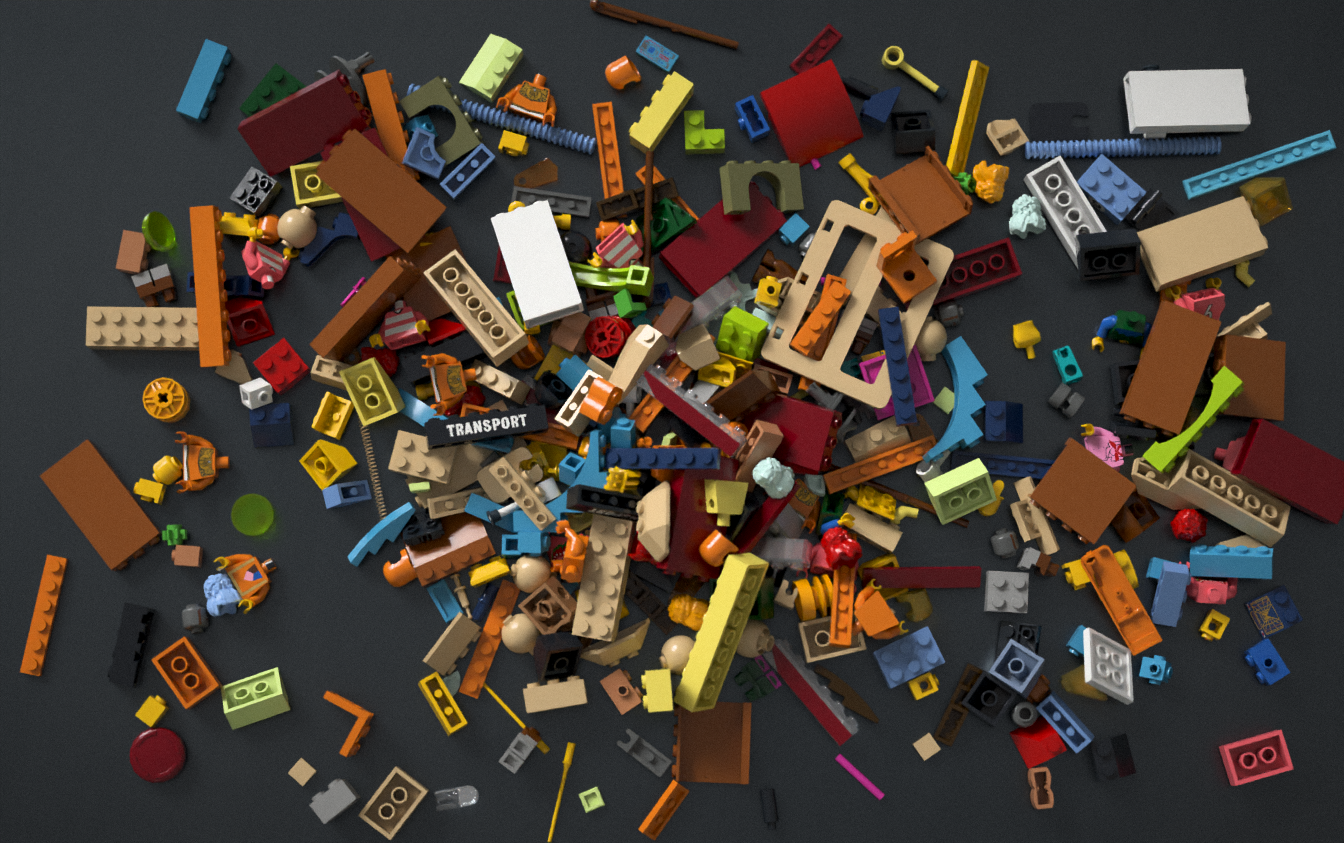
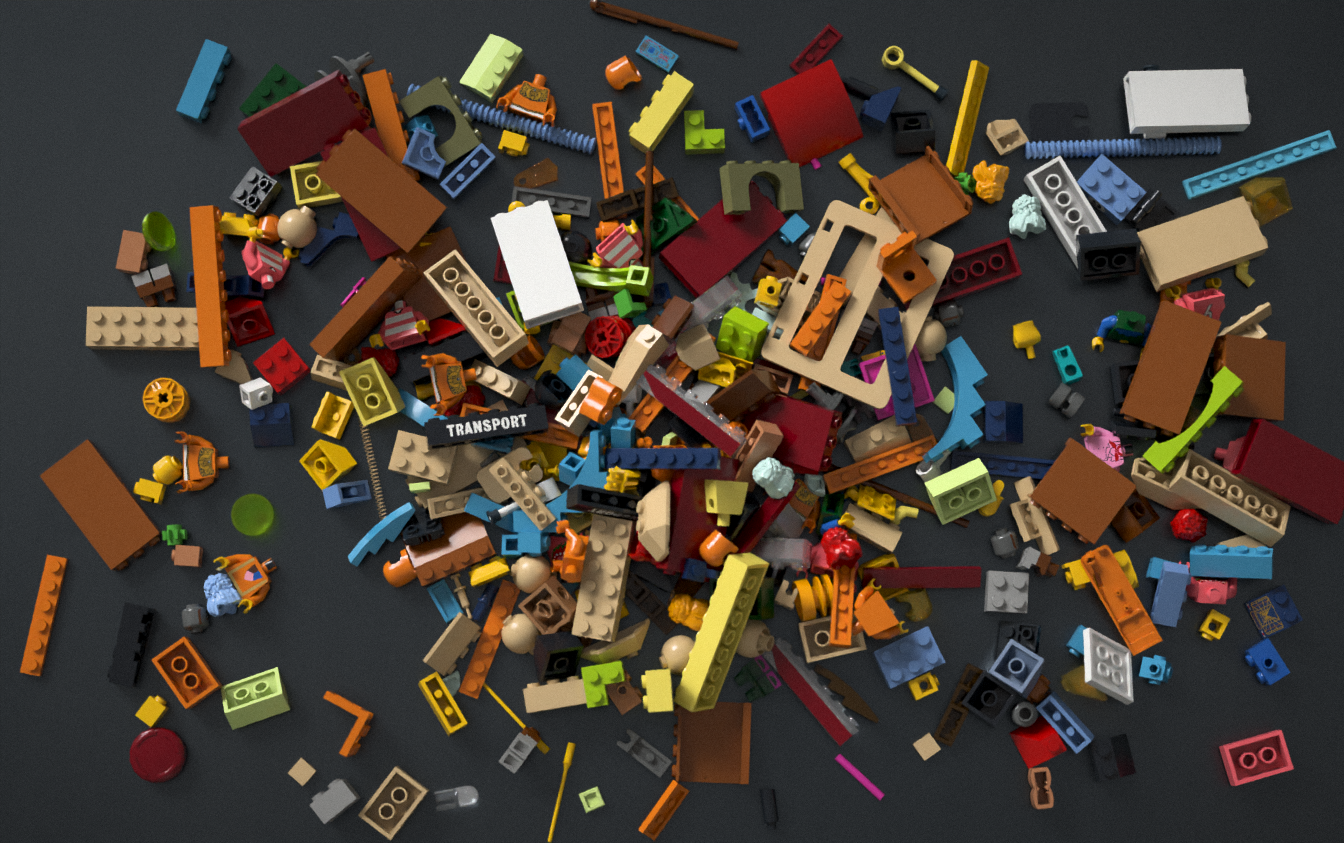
none -> lime brick [581,661,626,708]
none -> dark blue plate [682,558,720,582]

